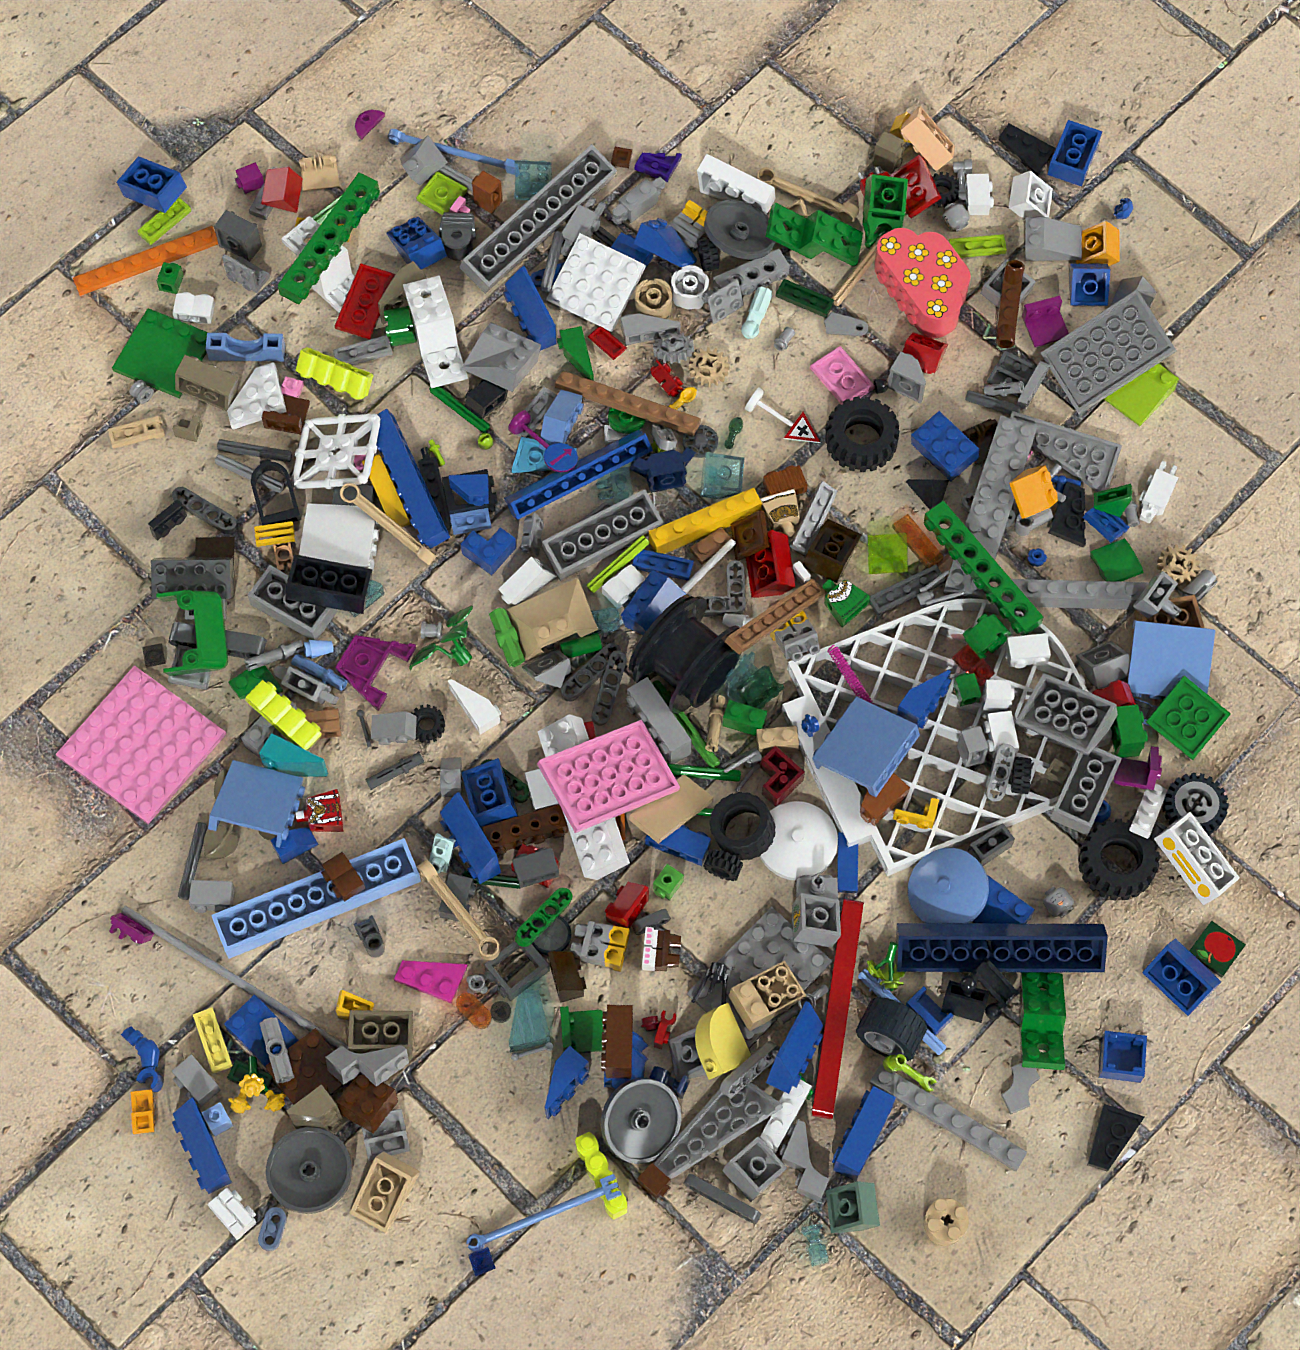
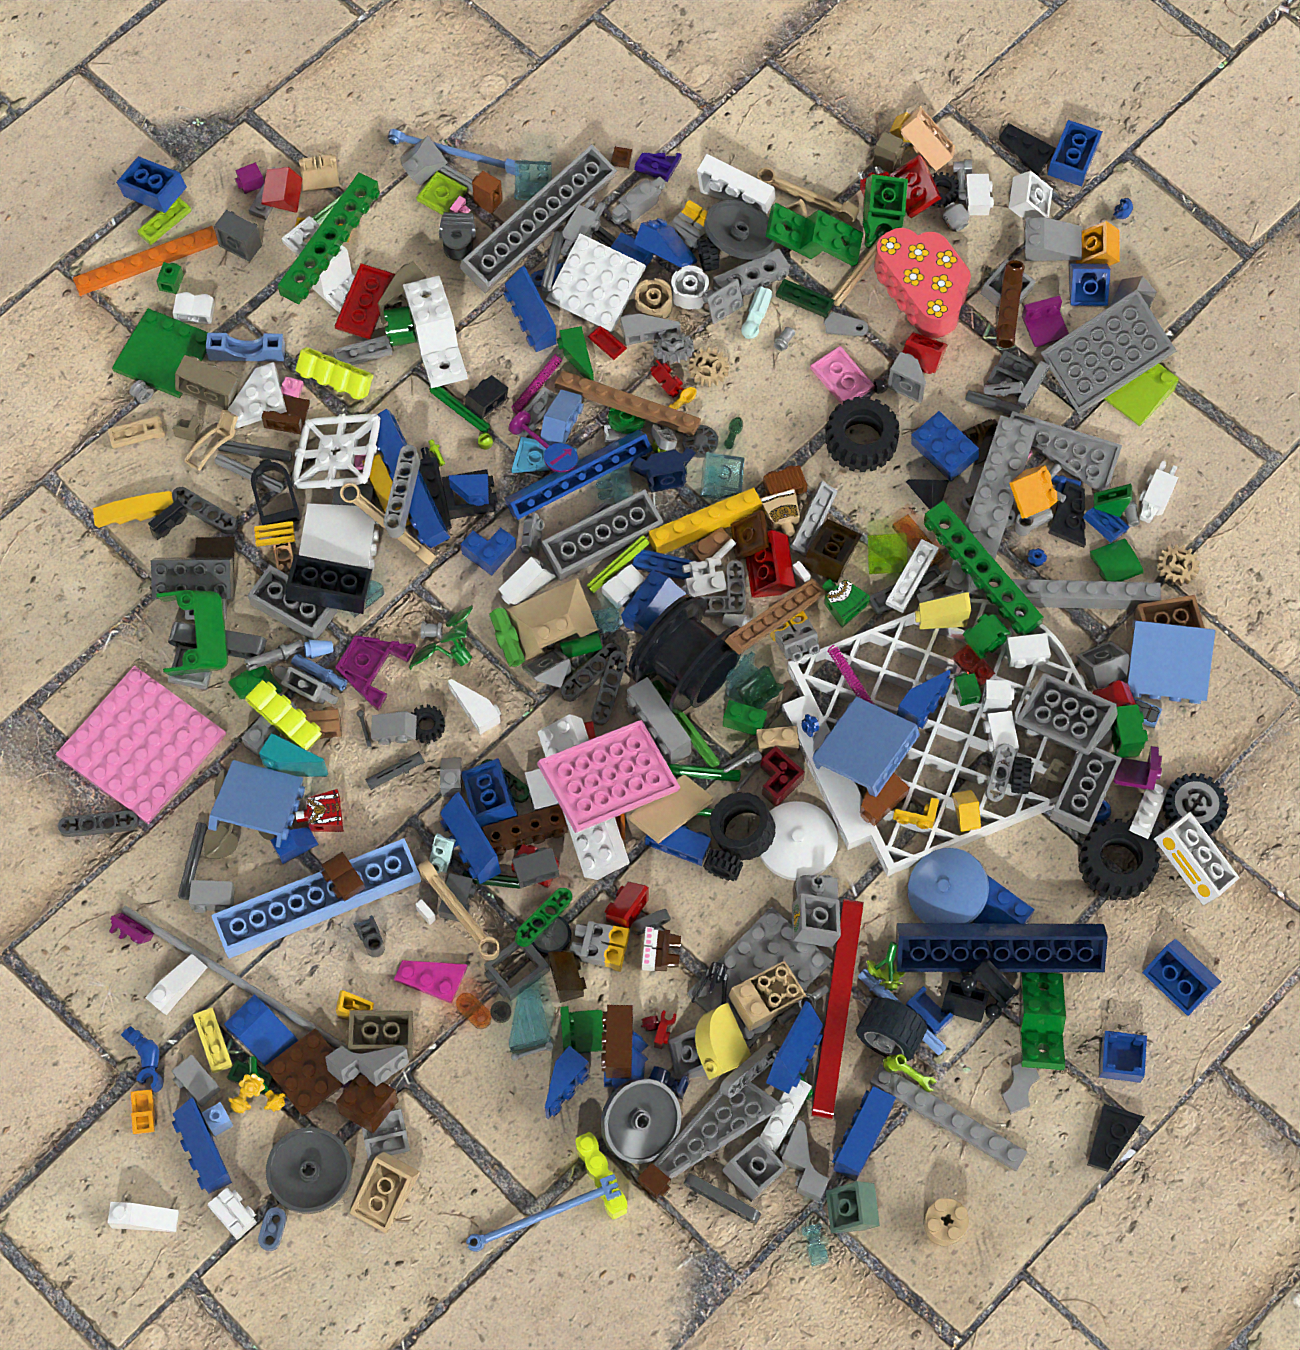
clear smoke tile [142,643,166,668] -> none
light grey bracket [222,254,270,293] -> none
light grey piece [259,1017,294,1083] -> none
dark tan slope [287,1085,343,1131] -> none
magenta plate [355,109,385,140] -> none
blue slope [386,217,447,270] -> none
medium blue plate [450,508,492,535] -> none
light grey slope [462,322,541,392] -> none
light grey plate [466,974,488,995] -> none
clear blue tile [468,1247,496,1276] -> none
bright green brick [653,864,684,901] -> none
tan pin [705,695,726,752] -> none
white piece [745,387,820,443] -> none
blue tile [837,832,858,893] -> none
lime plate [949,234,1007,258] -> none
light grey brick [957,726,989,768] -> none
dark grey brick [968,823,1015,866] -> none
light grey head [1043,887,1074,918] -> none
light grey brick [1133,571,1182,619] -> none
green plate [1145,676,1231,760] -> none
light grey arm [1183,569,1218,603] -> none
tile [1189,920,1246,978] -> none
none -> dark grey beam [58,811,139,837]
none -> yellow slope [93,491,173,528]
none -> white slope [108,1202,179,1232]
none -> white slope [145,954,208,1015]
none -> tan piece [184,410,238,470]
none -> light grey beam [384,445,420,538]
none -> white tile [415,899,436,925]
none -> dark pink piece [511,354,562,414]
none -> white plate [682,557,727,597]
none -> white plate [886,539,939,613]
none -> light yellow slope [915,592,971,629]
none -> yellow slope [952,790,981,832]

